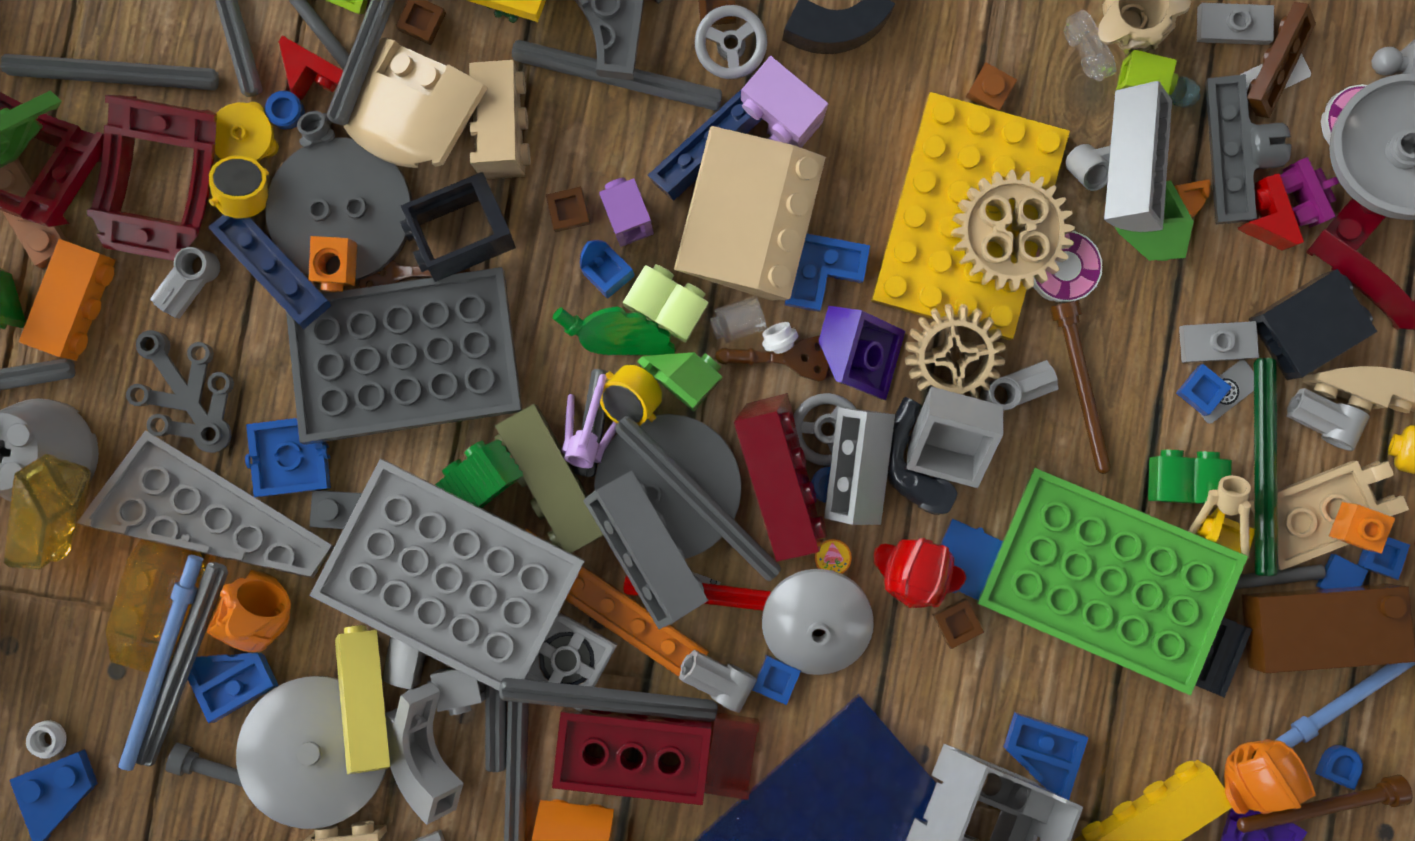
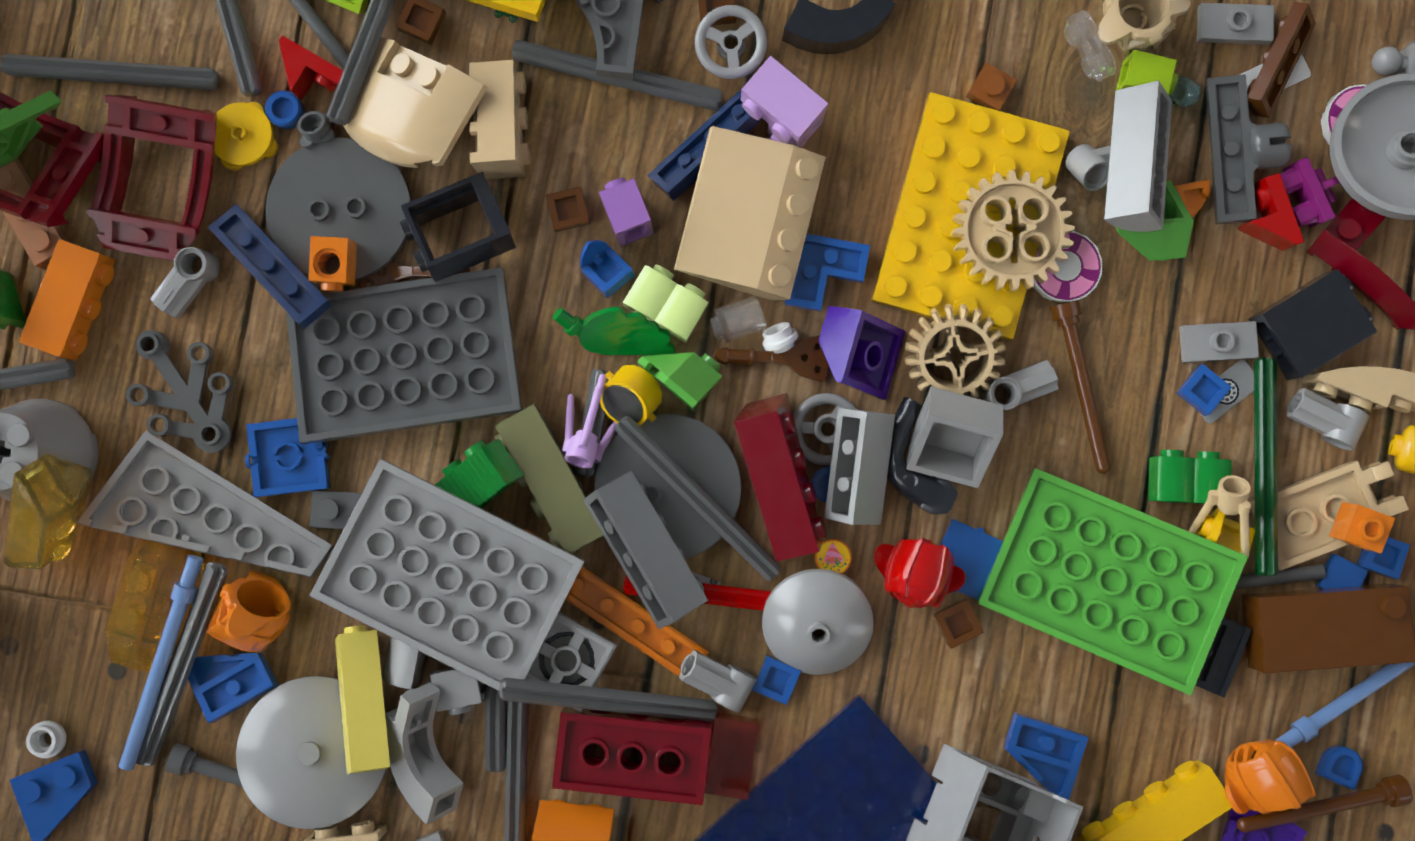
piece [209,156,269,219] -> none

